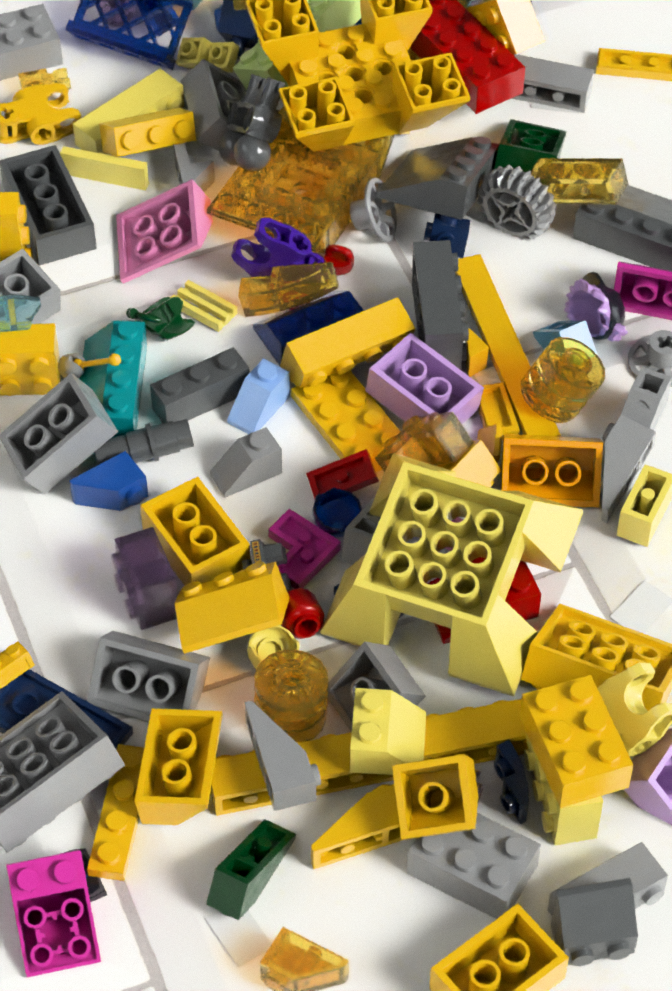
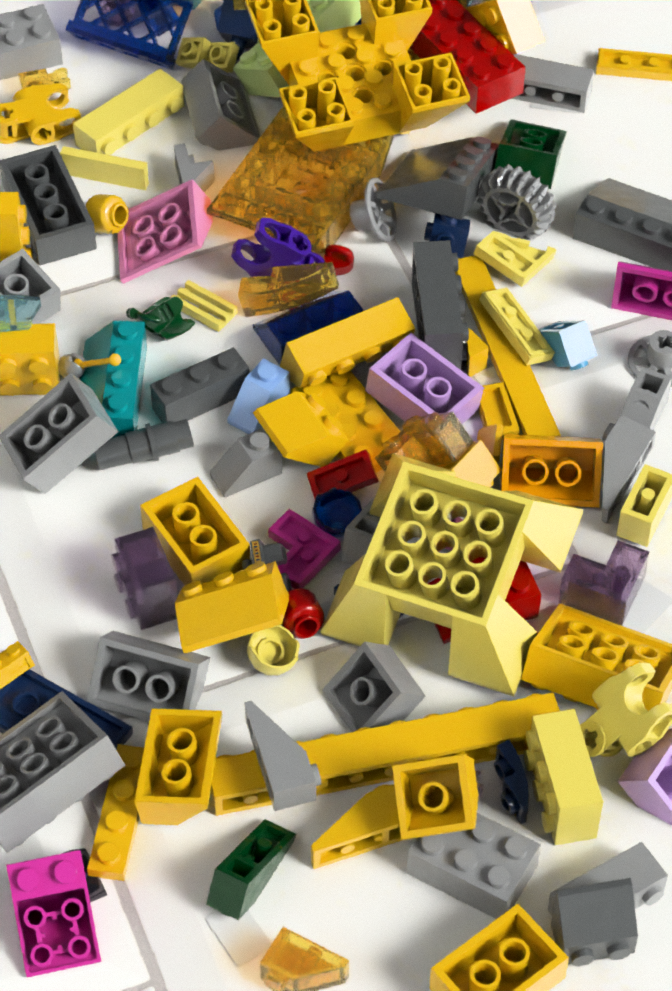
blue slope [69,451,148,511] -> none
yellow brick [99,108,196,157] -> none
dark grey piece [219,74,286,172] -> none
clear yellow wheel [254,649,329,742] -> none
light yellow slope [350,688,426,775] -> none
yellow brick [520,675,633,808] -> none
clear yellow wheel [521,337,605,423] -> none
clear yellow brick [531,158,629,204] -> none
lavender hair [564,272,628,342] -> none
none -> yellow head [85,194,129,234]
none -> yellow slope [253,391,349,467]
none -> light yellow wing [473,231,557,287]
none -> light yellow tile [479,288,555,365]
none -> clear purple brick [558,540,650,626]

